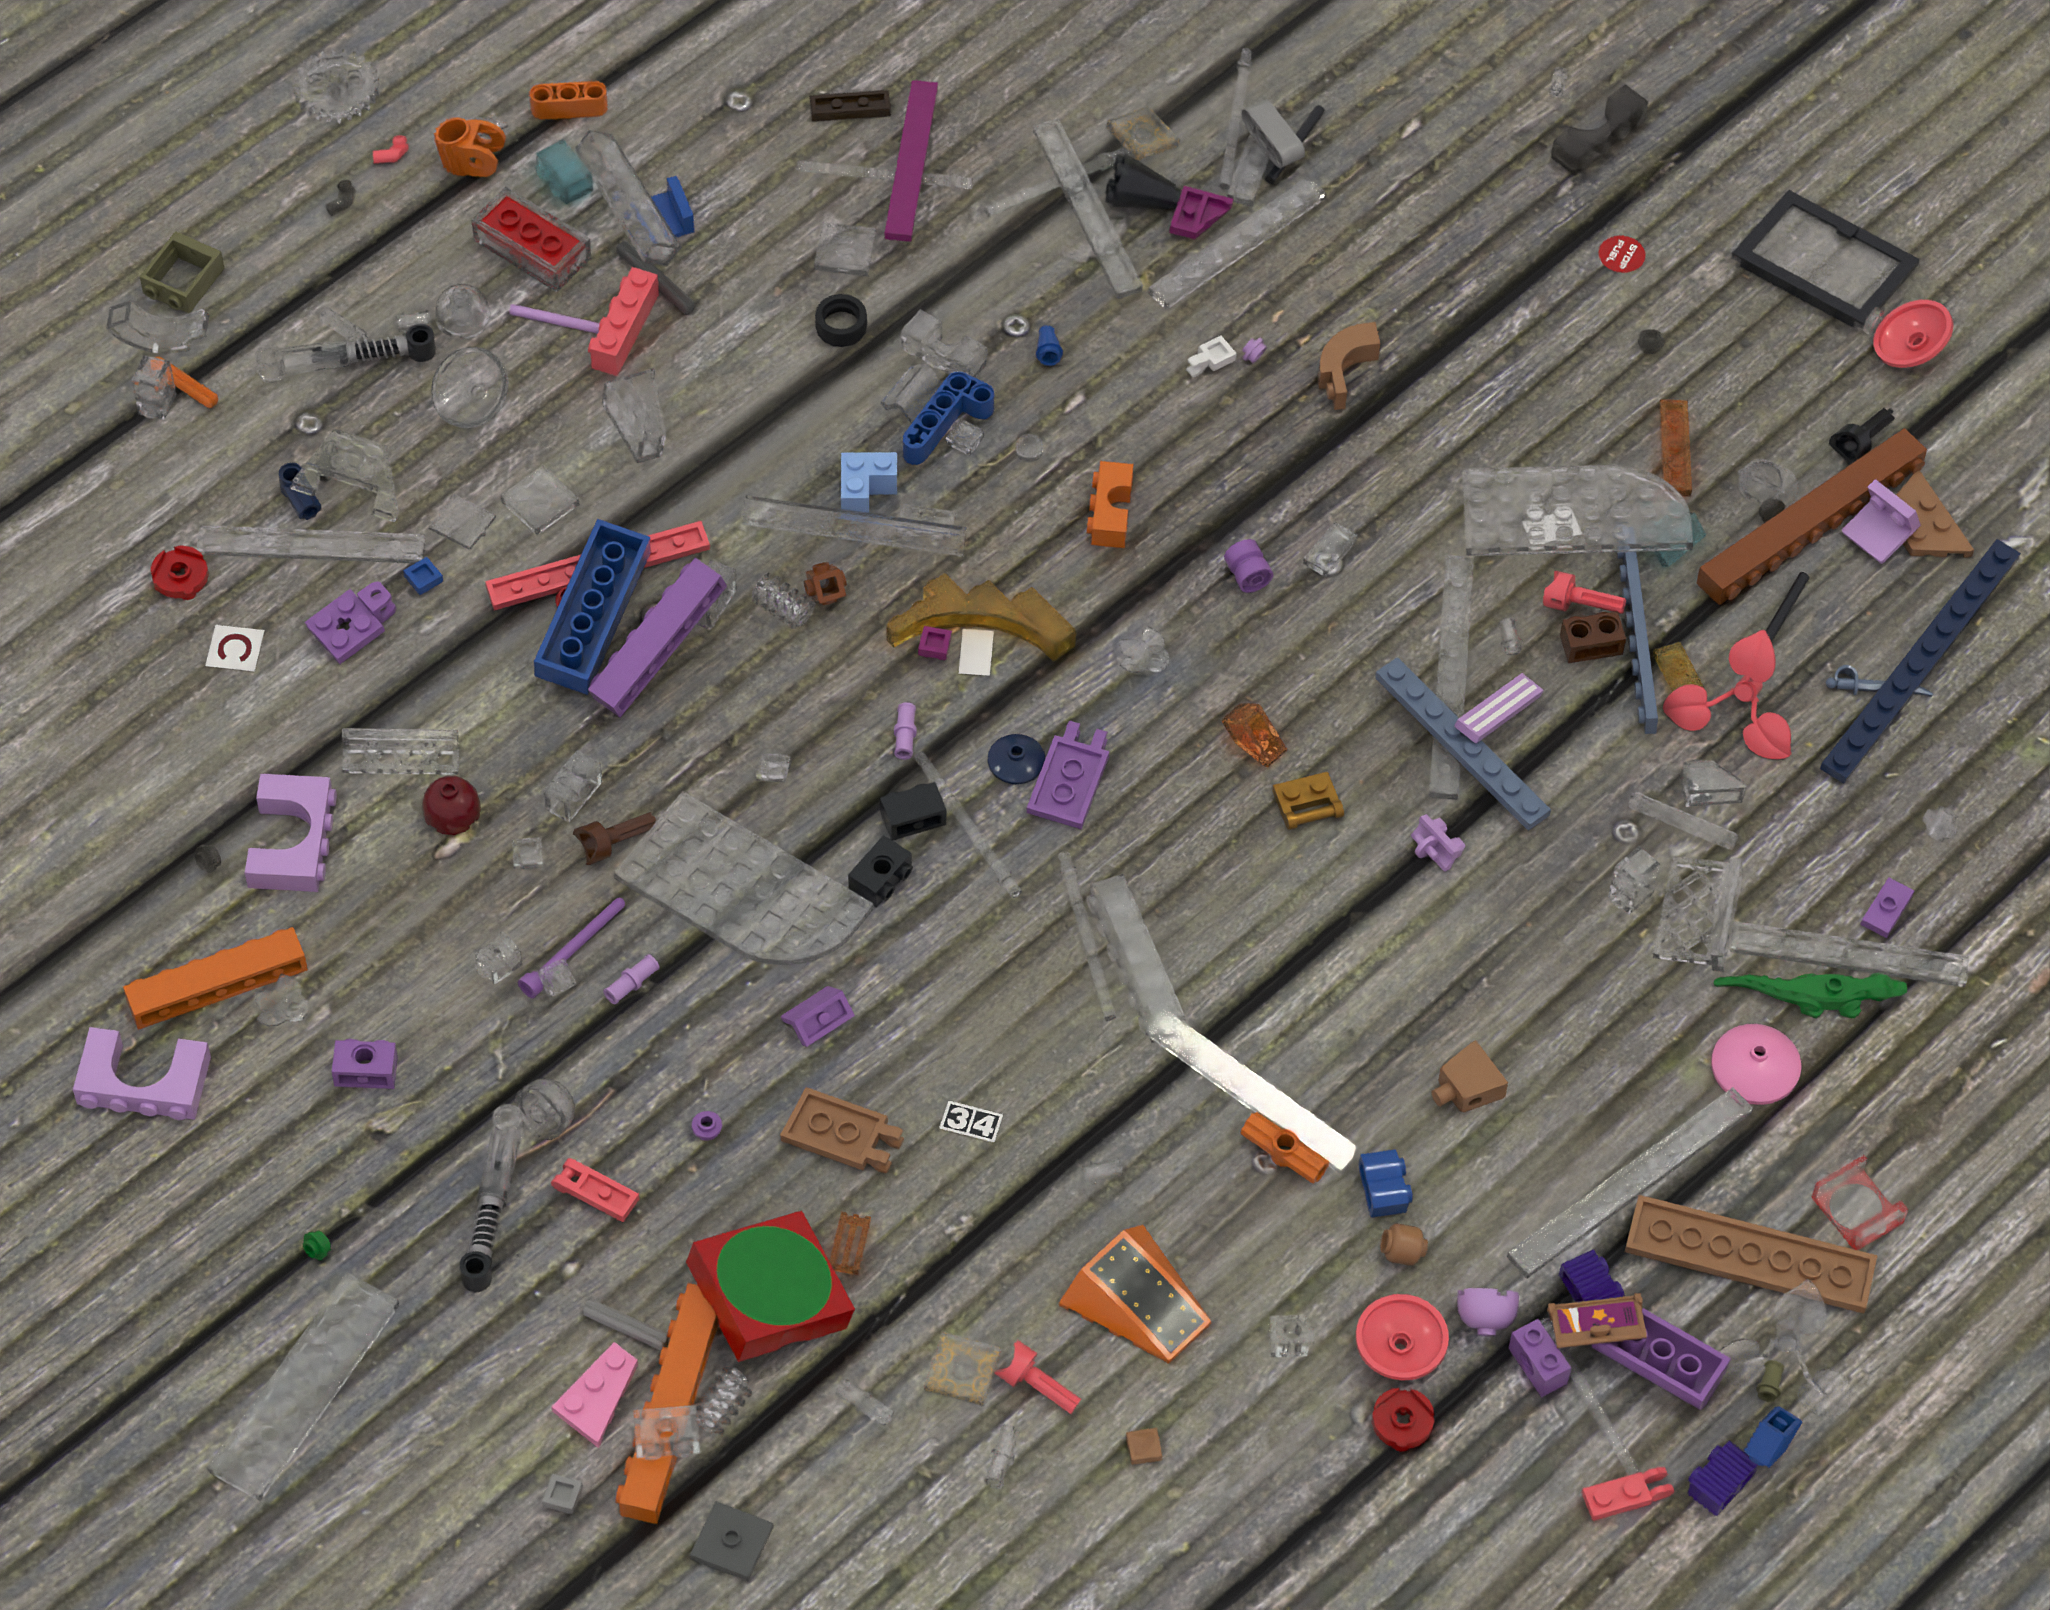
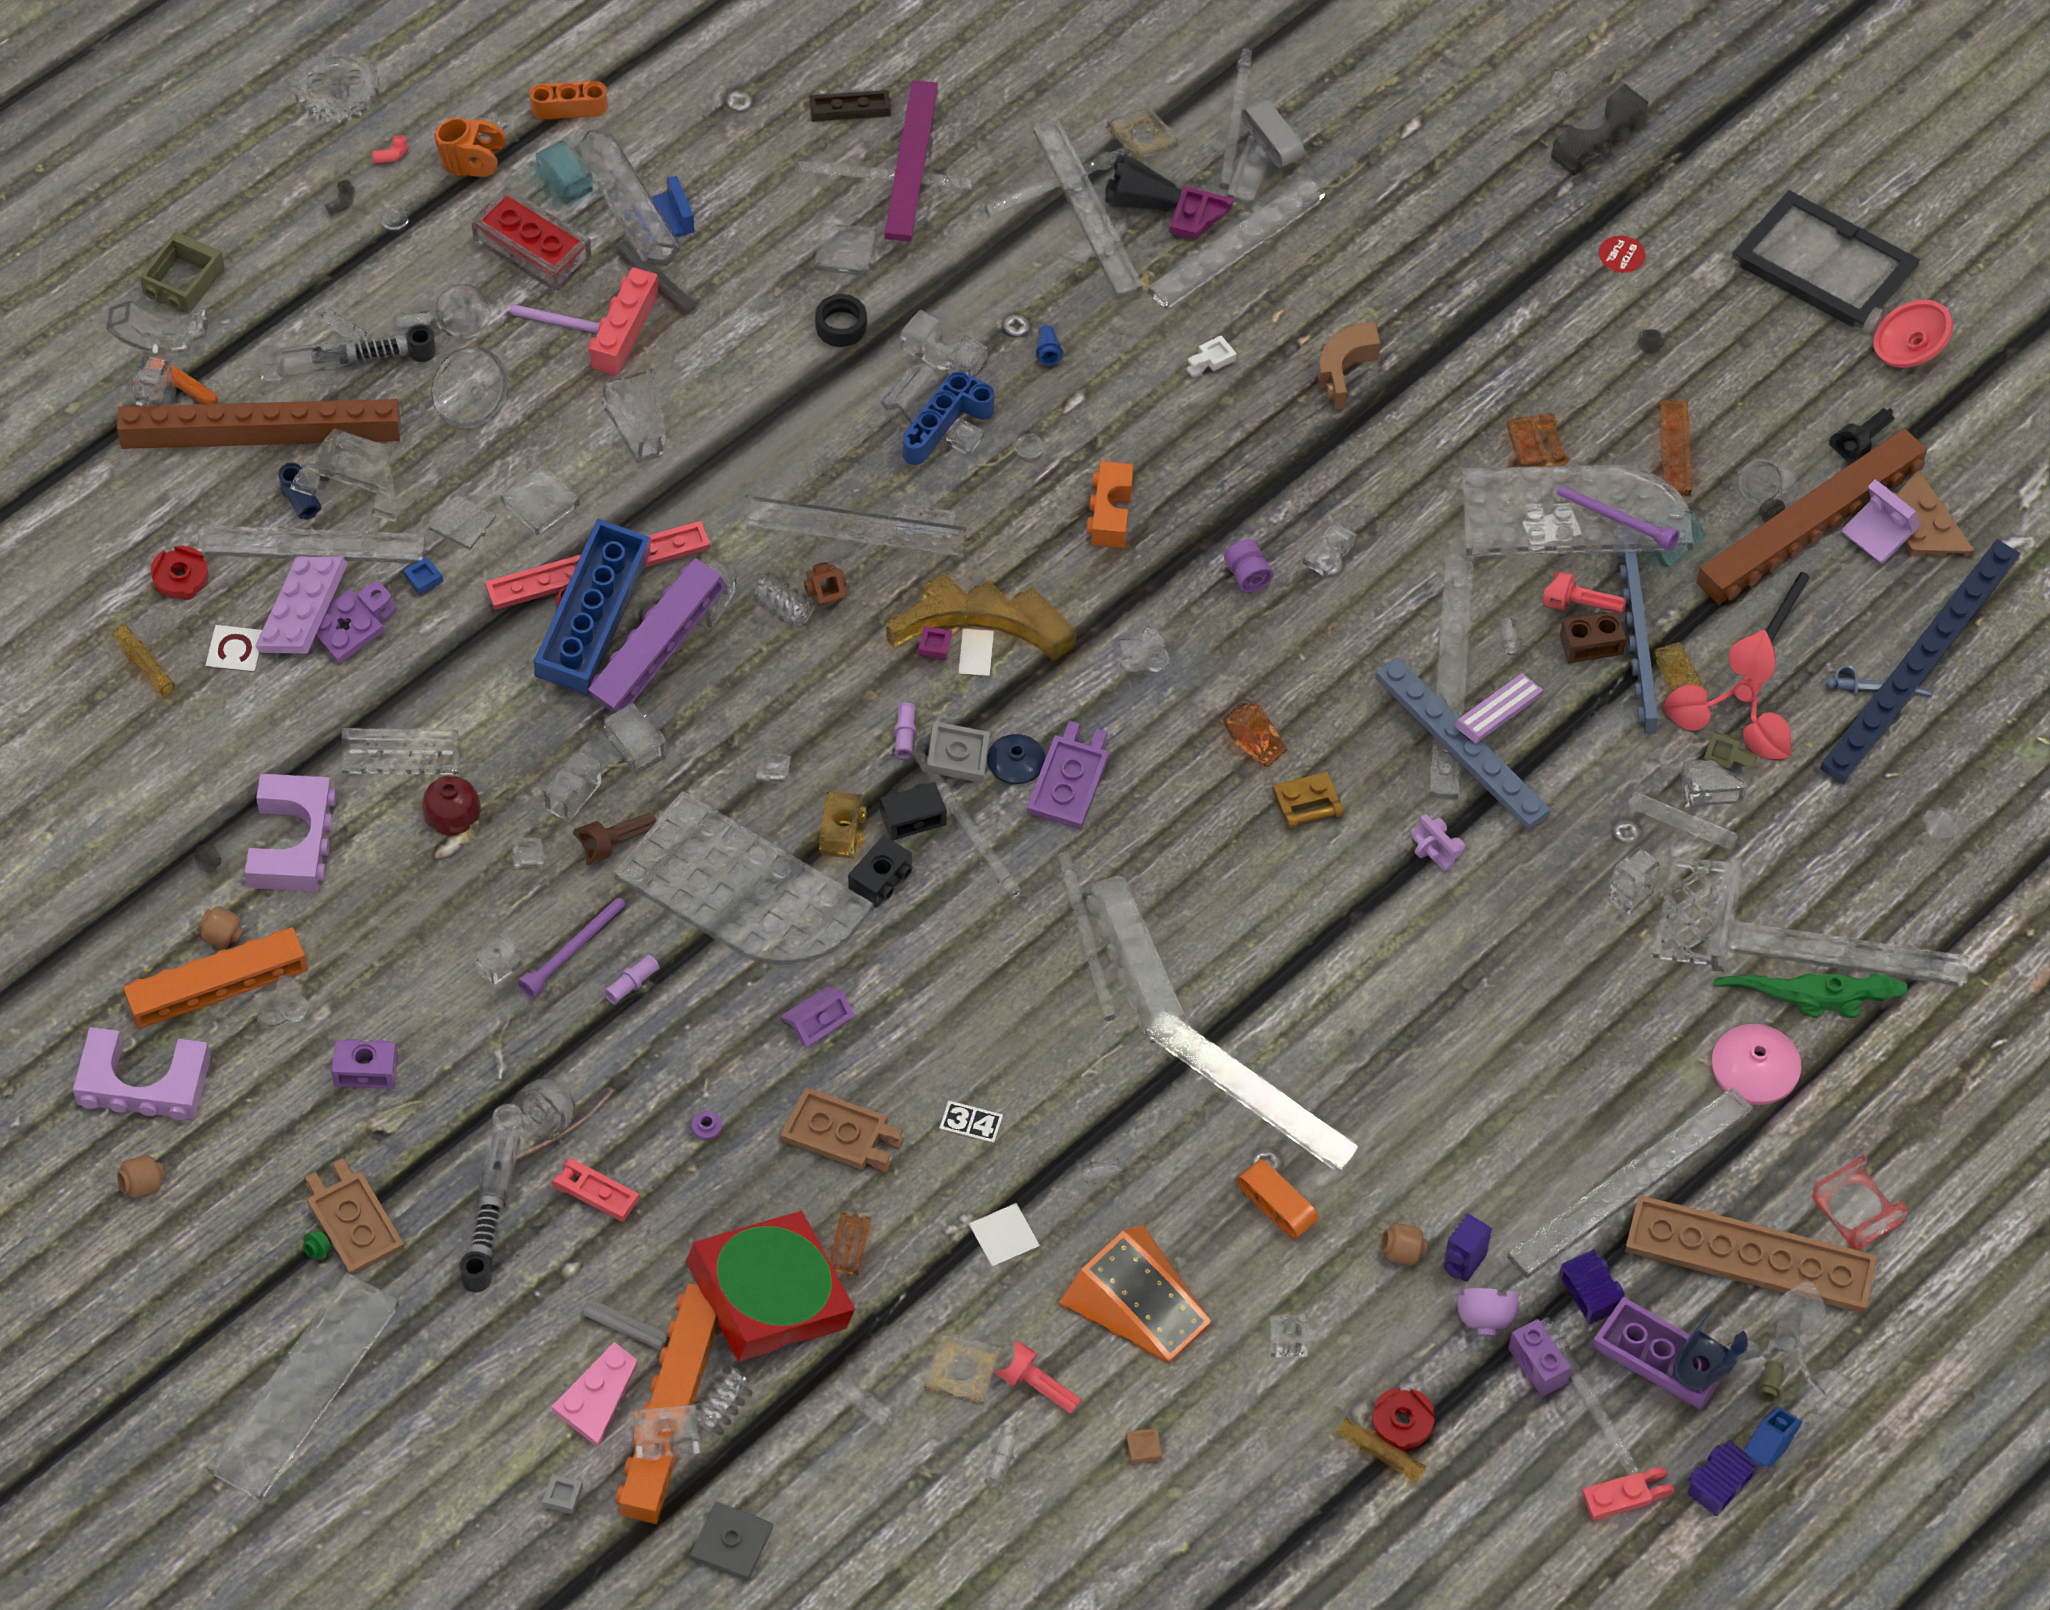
clear tile [537,958,577,997] -> none
light blue brick [841,452,897,518] -> none
orange piece [1241,1112,1329,1184] -> none
lavender plate [1242,338,1267,363] -> none
black bar [1265,105,1325,184] -> none
coral dish [1356,1294,1449,1380] -> none
blue brick [1358,1149,1413,1218] -> none
medium nougat torso [1431,1040,1508,1112] -> none
door [1547,1293,1647,1348] -> none
medium lavender plate [1860,877,1914,938] -> none
none -> clear yellow pin [112,624,175,696]
none -> dark orange brick [117,399,401,449]
none -> medium nougat head [117,1155,165,1198]
none -> medium nougat head [197,906,244,949]
none -> lavender plate [255,557,348,653]
none -> medium nougat tile [305,1158,405,1277]
none -> clear tile [381,206,409,233]
none -> clear brick [604,703,667,775]
none -> clear yellow brick [819,791,867,859]
none -> light grey plate [925,721,990,783]
none -> white sticker [969,1203,1040,1266]
none -> orange beam [1237,1159,1319,1239]
none -> clear yellow pin [1337,1417,1427,1483]
none -> dark purple brick [1443,1214,1492,1282]
none -> clear orange plate [1507,413,1569,470]
none -> medium lavender piece [1557,486,1680,551]
none -> dark blue piece [1673,1310,1748,1392]
none -> olive plate [1704,731,1758,769]

